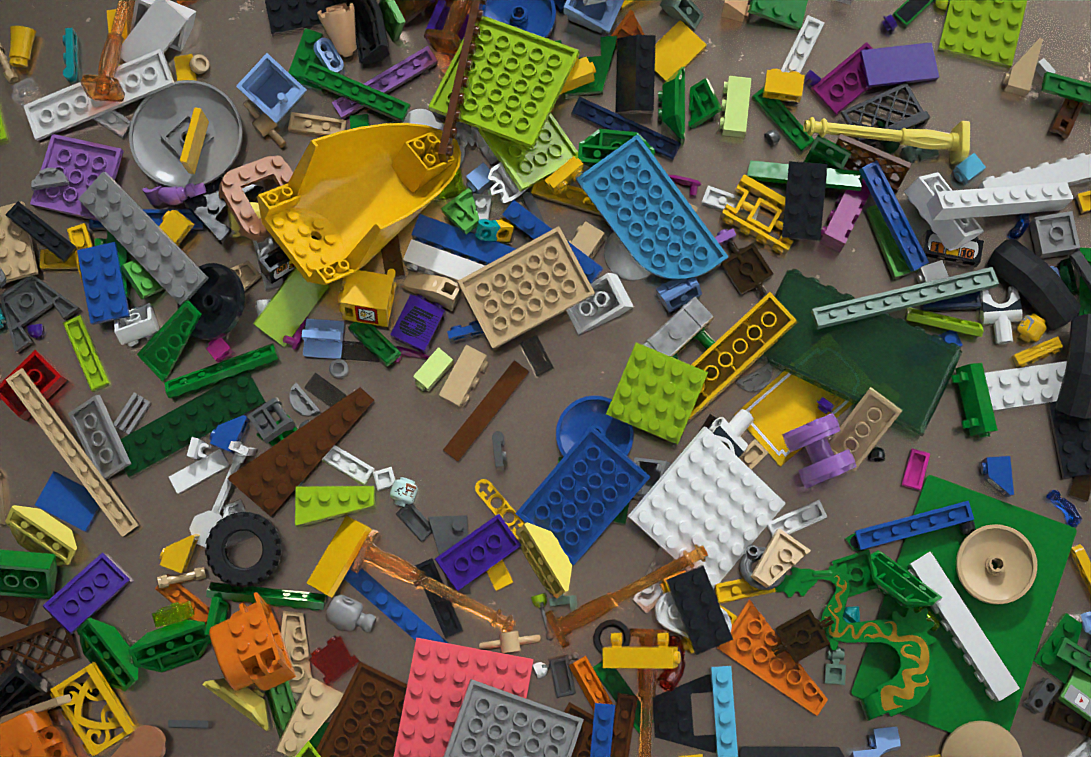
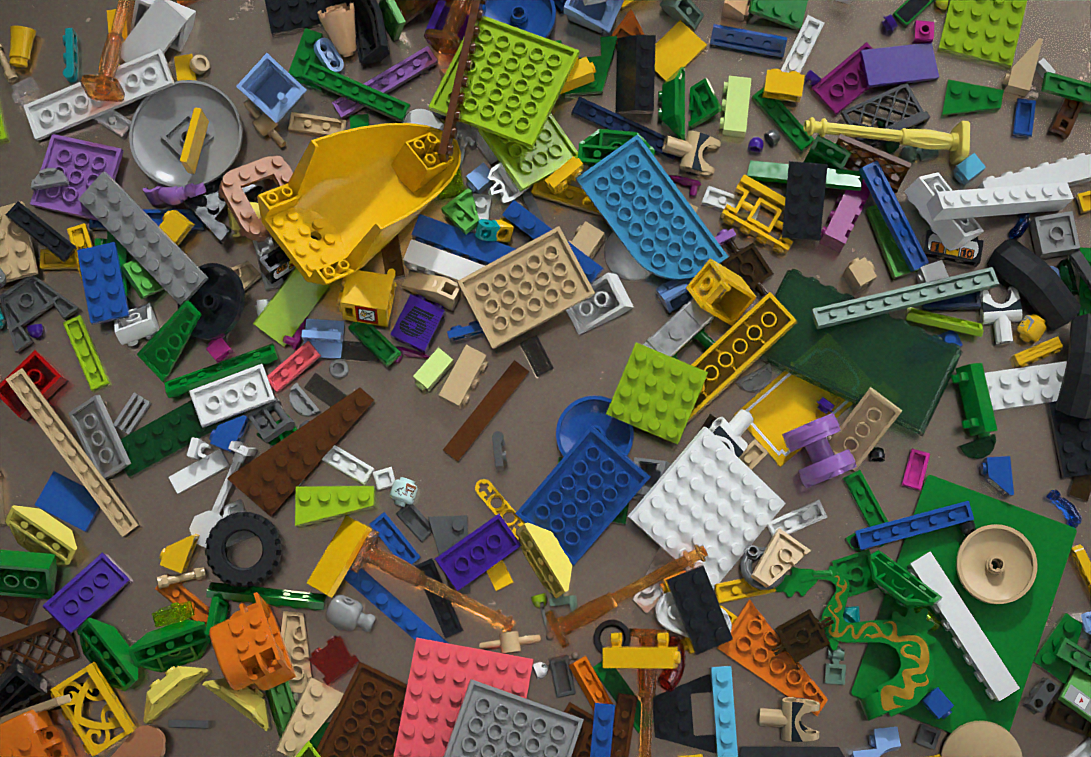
none -> light yellow wedge [143,666,211,724]
none -> white tile [189,364,276,427]
none -> coral tile [267,341,321,393]
none -> blue plate [369,512,421,570]
none -> tan connector [662,131,721,176]
none -> yellow container [686,258,756,326]
none -> blue plate [710,24,787,57]
none -> dark purple hinge [748,137,764,153]
none -> tan connector [760,697,820,742]
none -> green tile [842,470,888,548]
none -> tan brick [843,257,877,294]
none -> dark pink plate [912,20,935,44]
none -> dark grey plate [914,724,941,750]
none -> blue brick [920,687,954,720]
none -> green wing [941,79,1004,117]
none -> dark green tile [958,434,996,460]
none -> blue tile [1013,98,1036,137]

